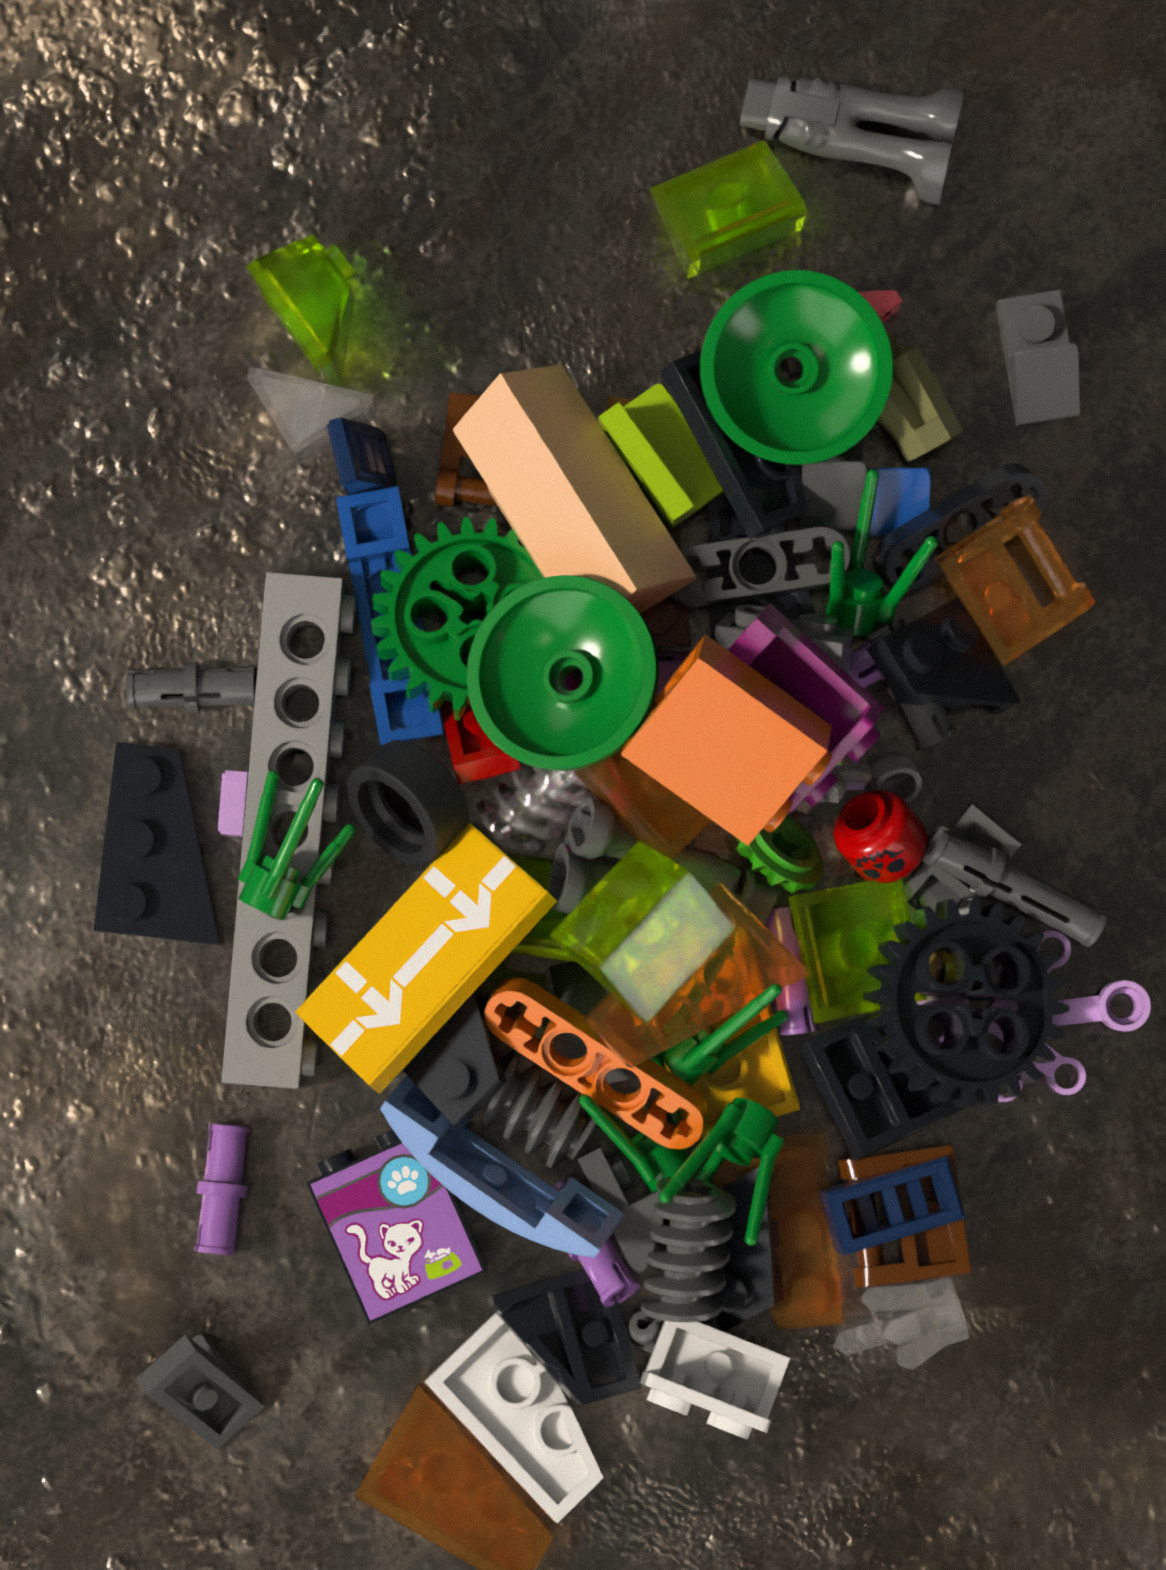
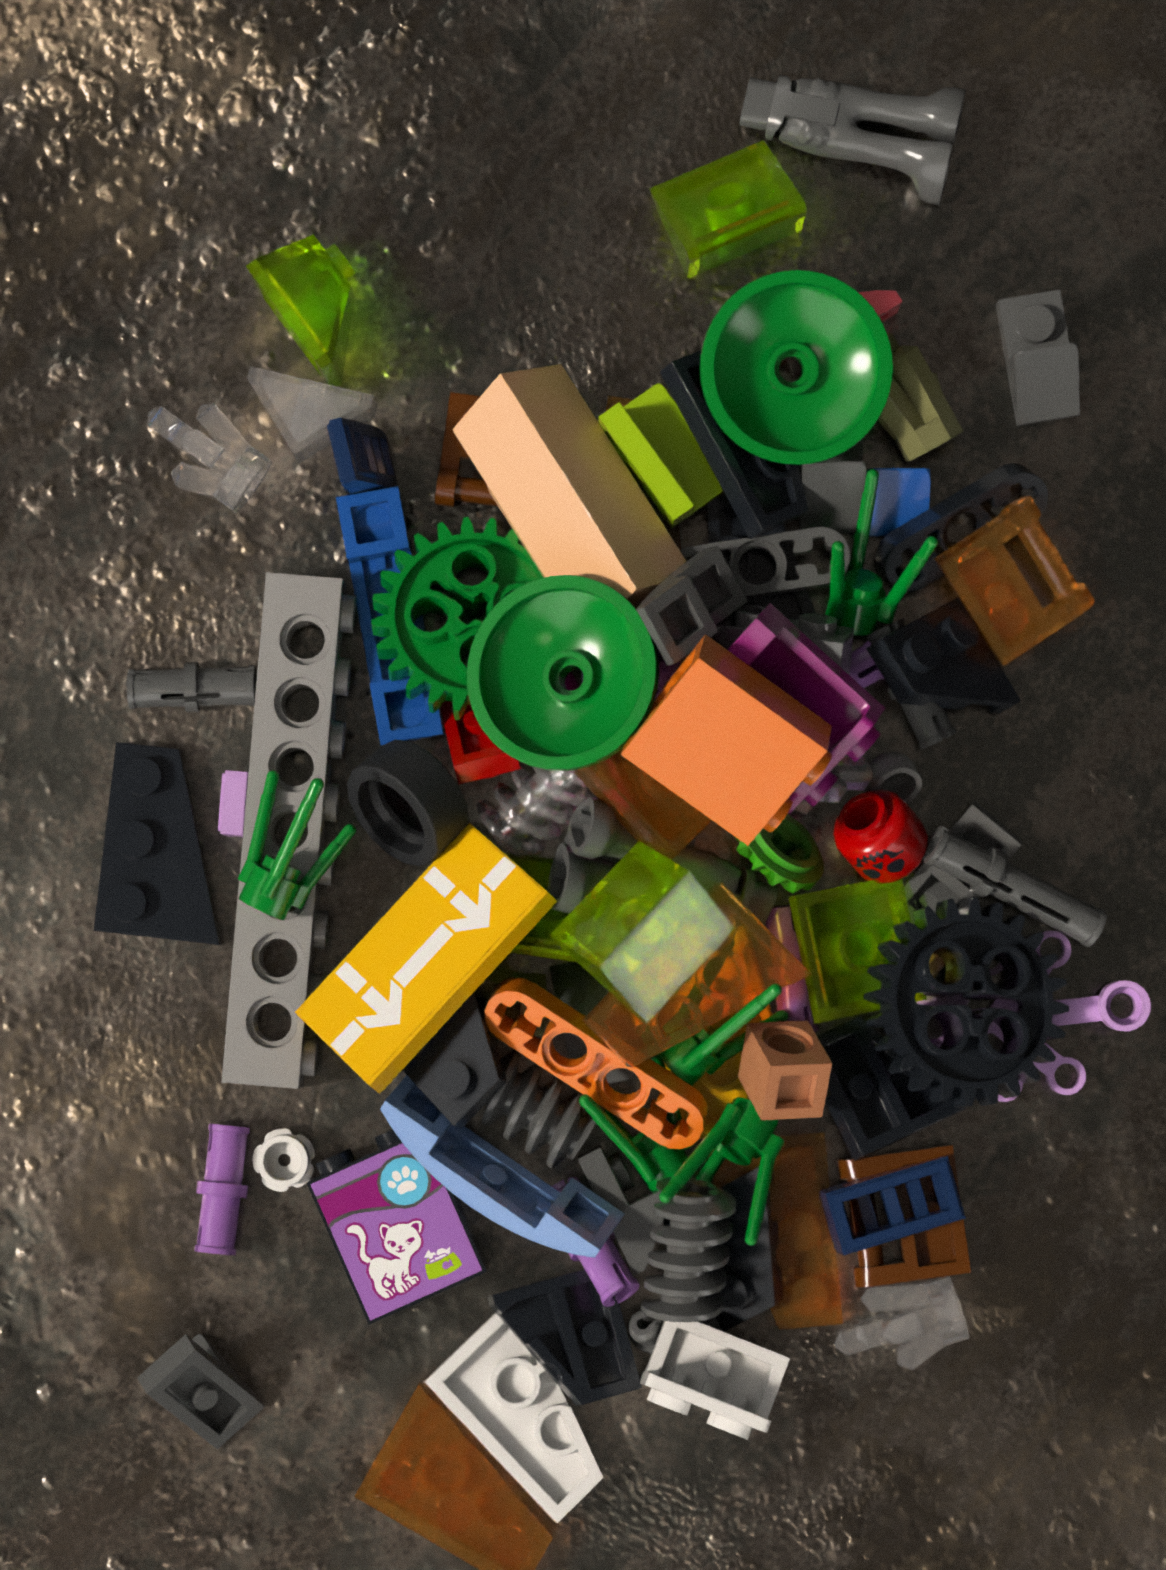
none -> clear rock [147,403,272,514]
none -> white plate [252,1128,315,1192]
none -> dark grey slope [636,546,748,666]
none -> nougat brick [738,1021,832,1120]

